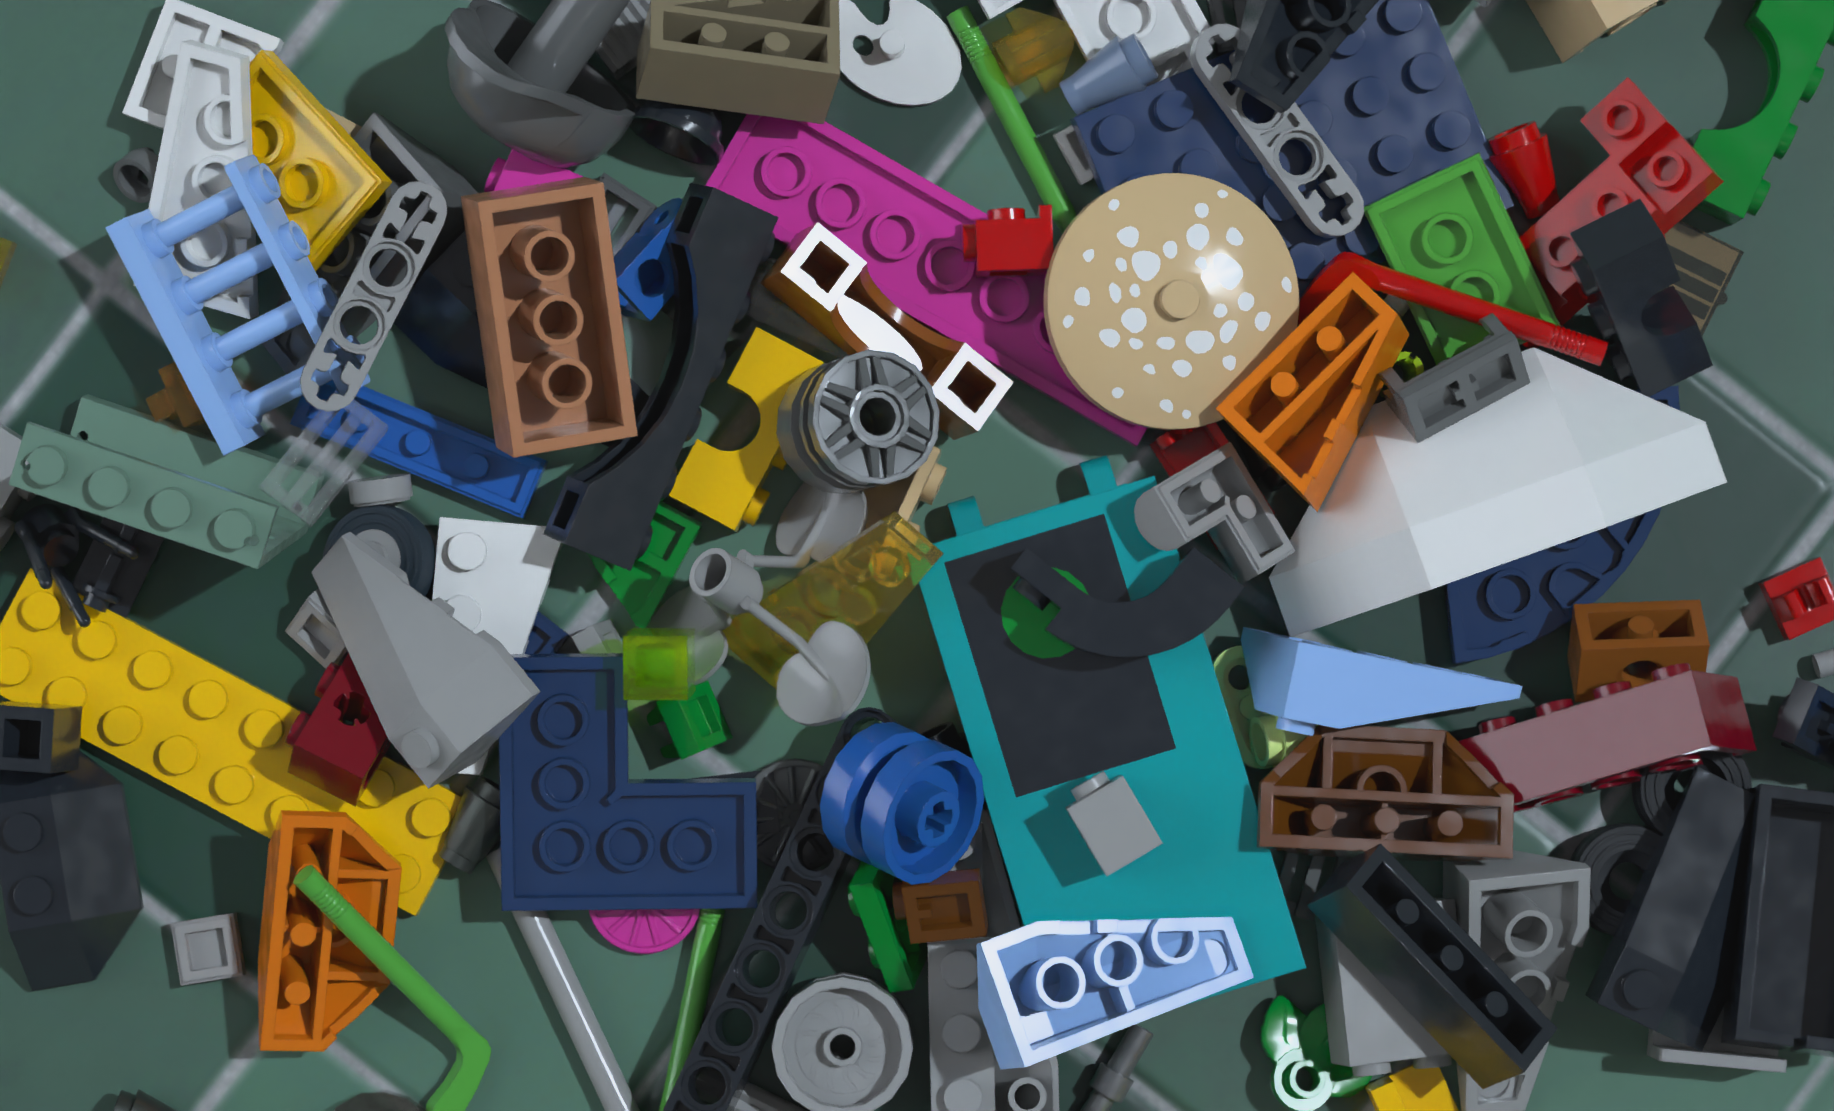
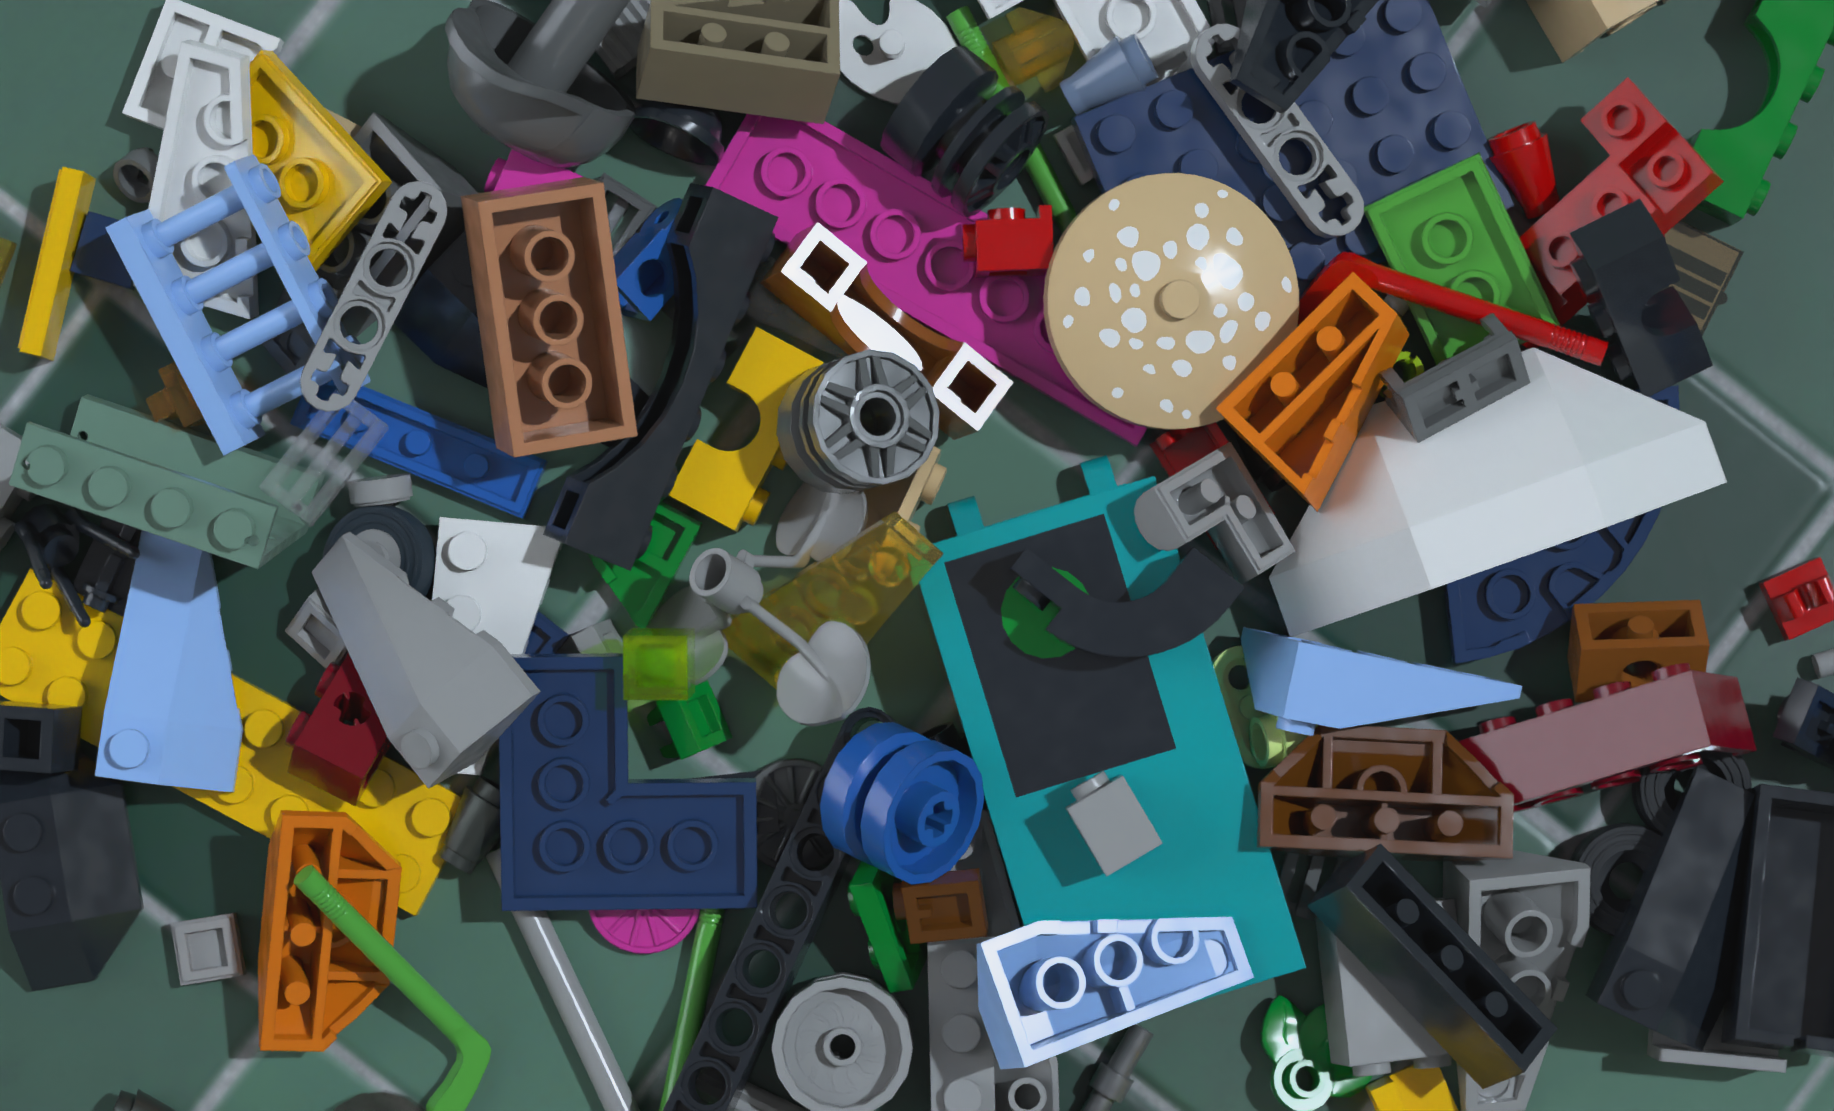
none -> yellow tile [18,166,96,361]
none -> dark blue tile [70,211,135,291]
none -> light blue wedge [95,530,243,792]
none -> black wheel [881,46,1049,217]

